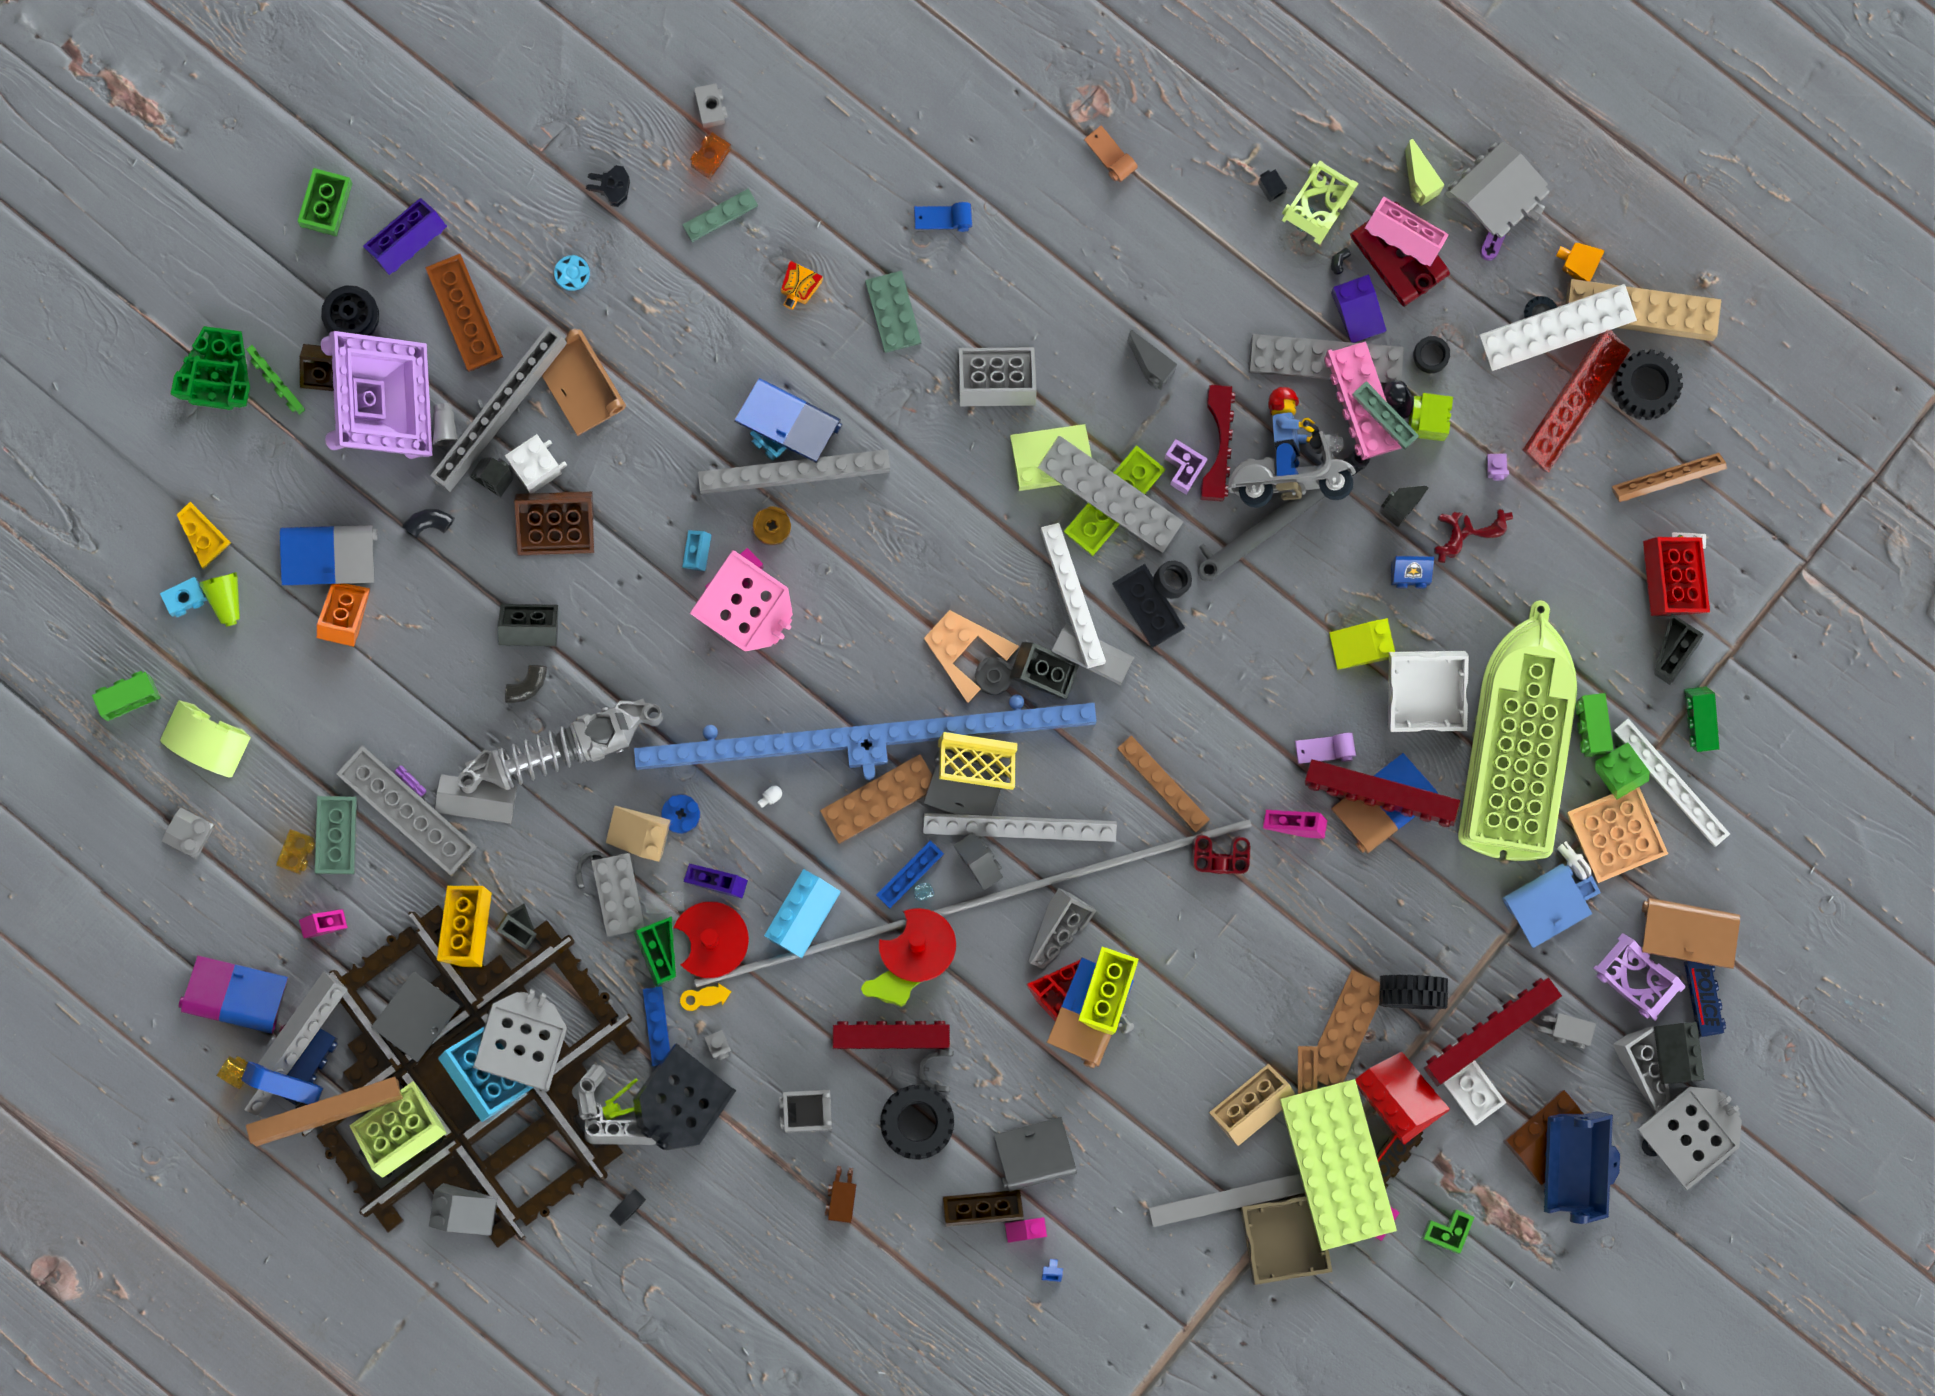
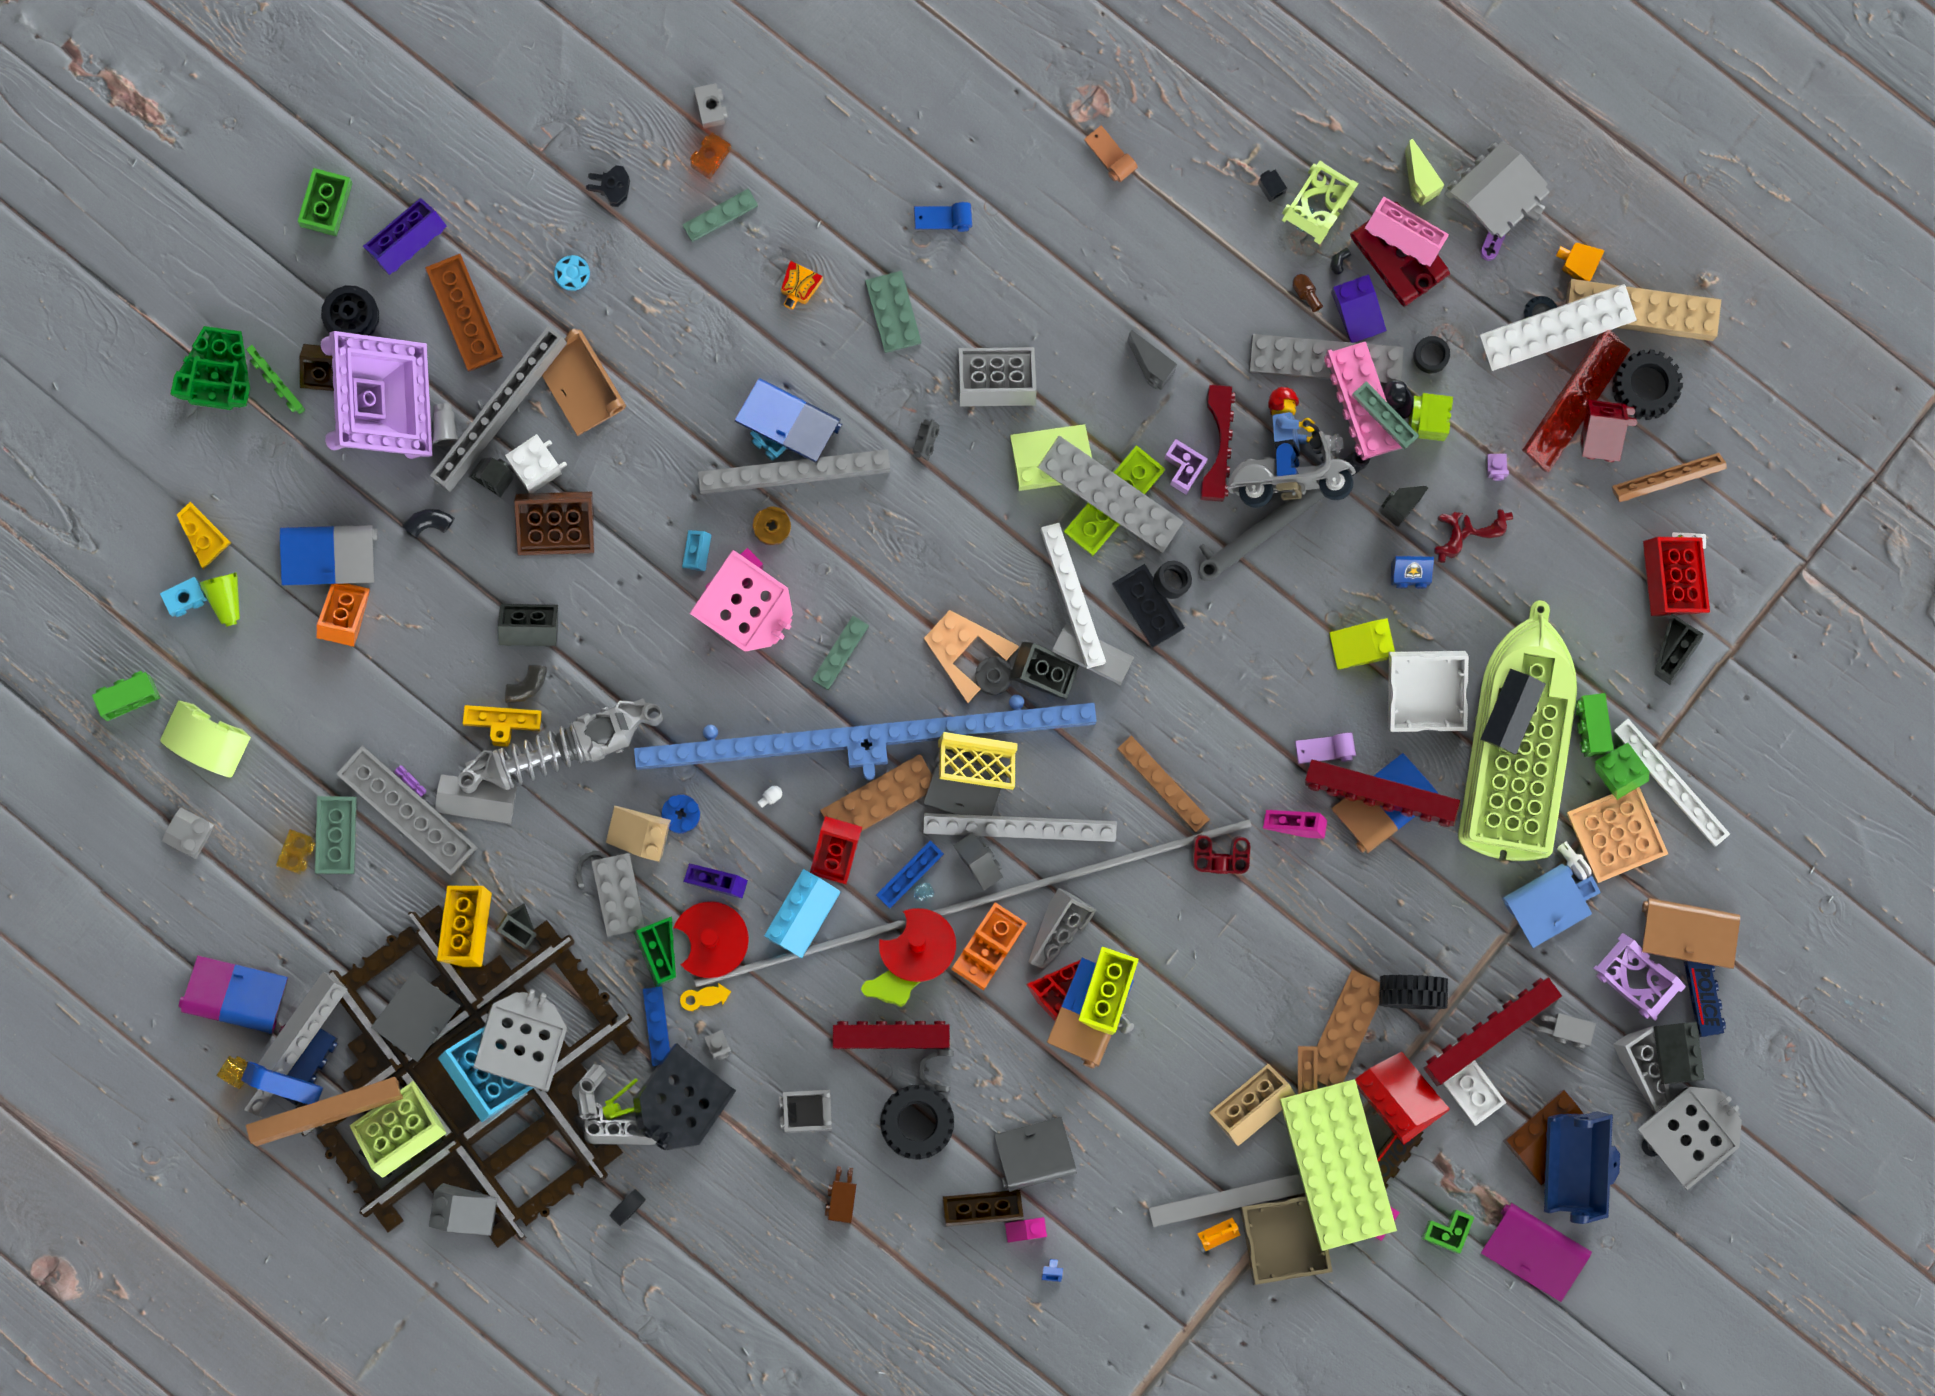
dark pink slope [299,909,348,939] -> none
clear plate [645,891,685,914] -> none
green wedge [1684,686,1720,752] -> none
none -> yellow plate [463,705,542,747]
none -> red slope [810,816,862,884]
none -> sand green plate [812,616,869,690]
none -> dark grey hinge [912,419,940,461]
none -> orange slope [951,902,1027,991]
none -> light orange hinge [1197,1217,1241,1251]
none -> reddish brown arm [1293,274,1323,312]
none -> black slope [1480,669,1546,755]
none -> magenta door [1481,1202,1592,1302]
none -> container [1580,400,1637,462]

